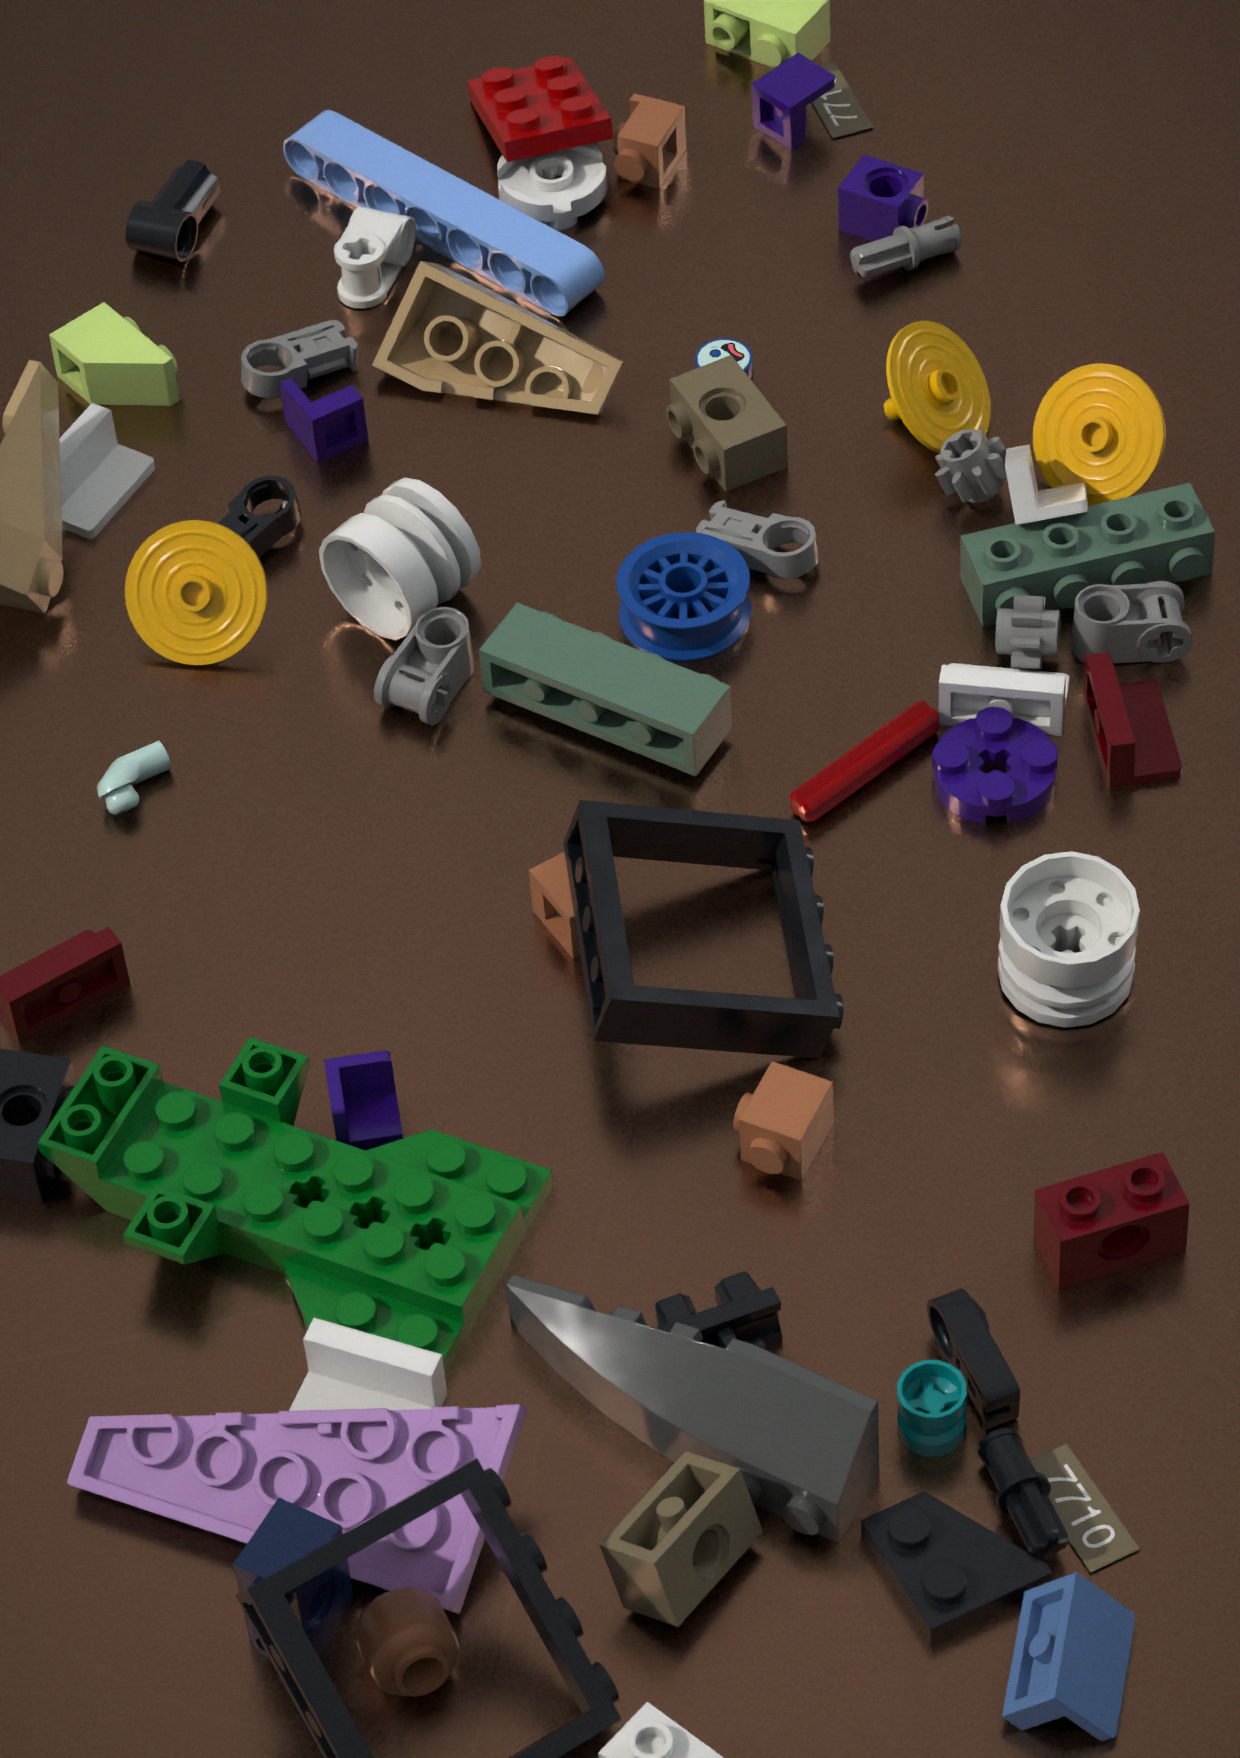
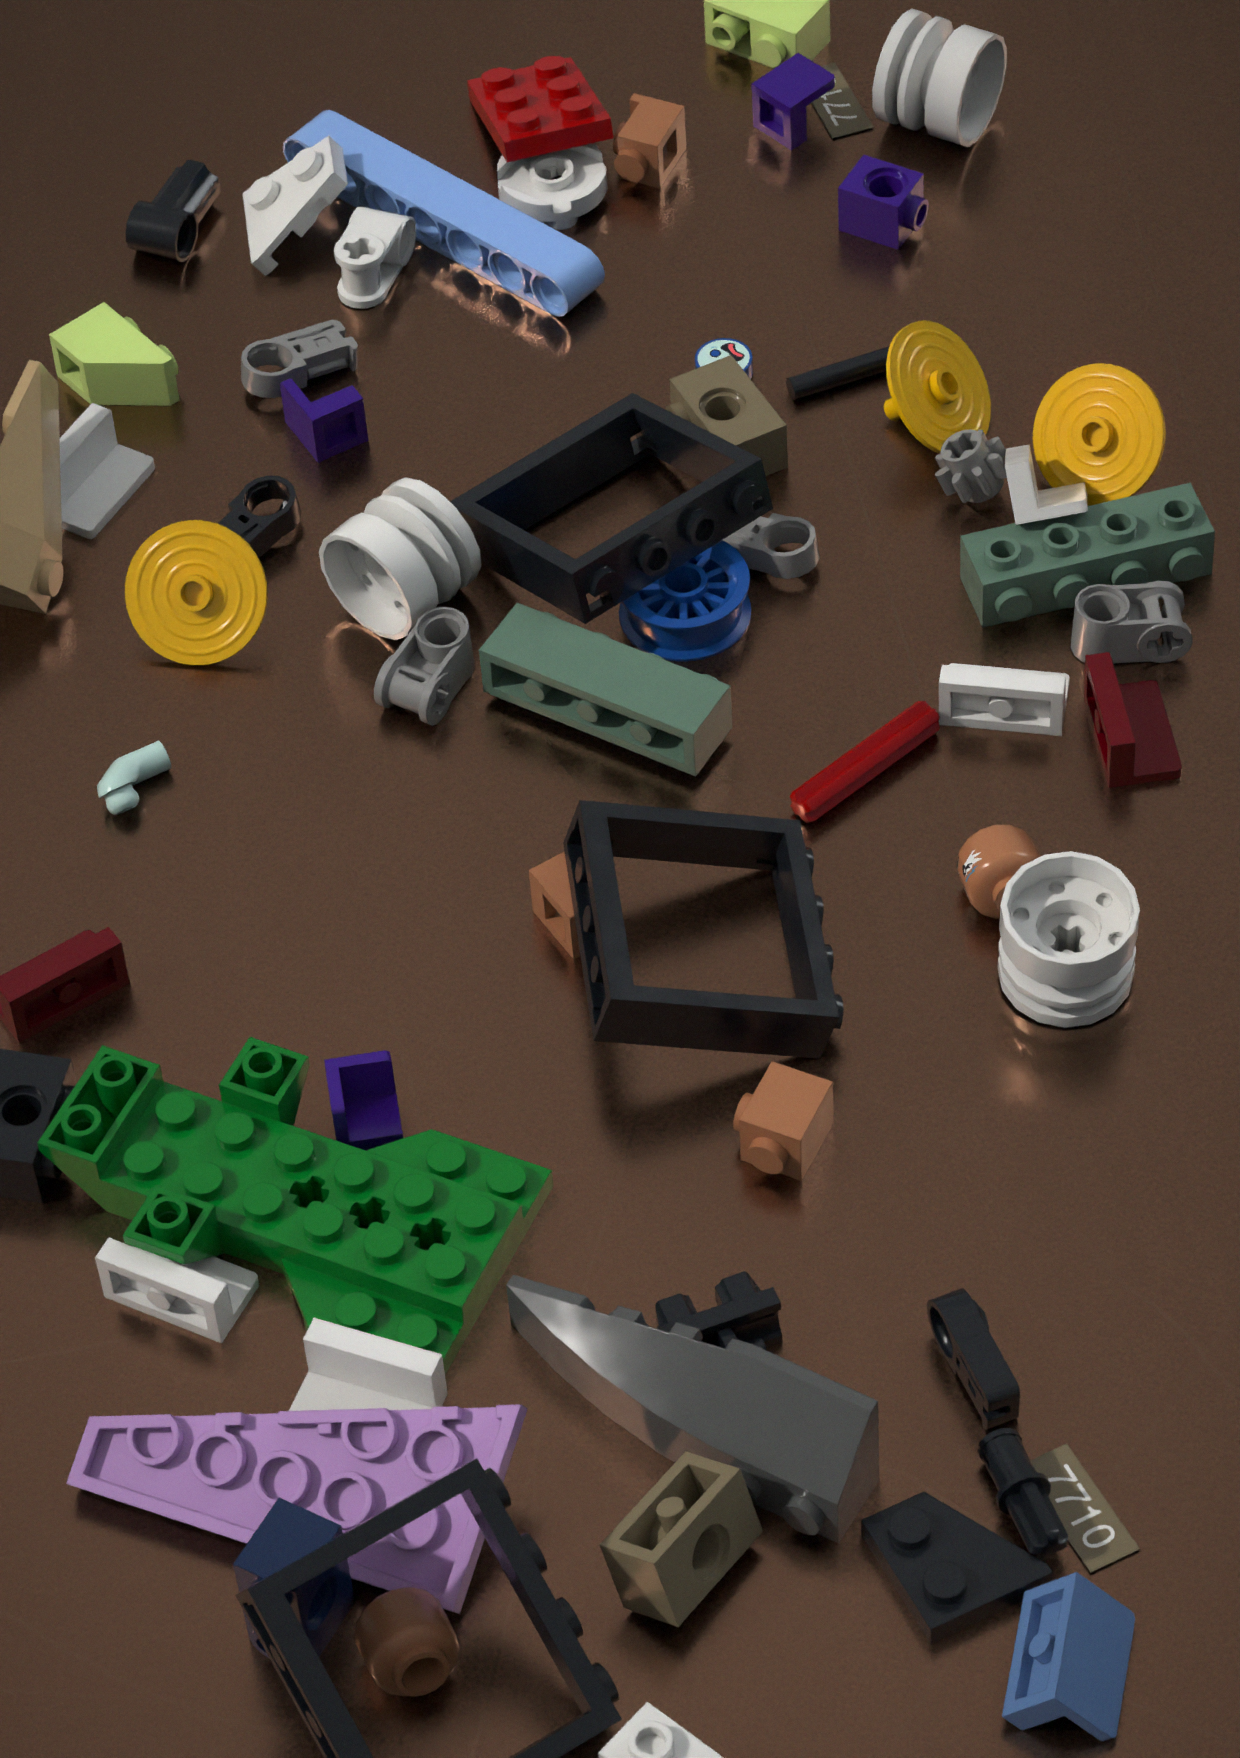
tan wedge [372,261,625,415] -> none
light grey axle [850,215,962,278] -> none
teal wheel [897,1360,967,1457] -> none
dark purple plate [932,707,1058,824] -> none
light grey gear [995,595,1061,669] -> none
dark red brick [1034,1152,1190,1290] -> none
none -> white panel [95,1238,259,1343]
none -> white wing [243,136,348,276]
none -> black window [450,393,773,624]
none -> black bar [786,346,889,400]
none -> white wheel [872,9,1007,147]
none -> nougat head [956,824,1041,919]

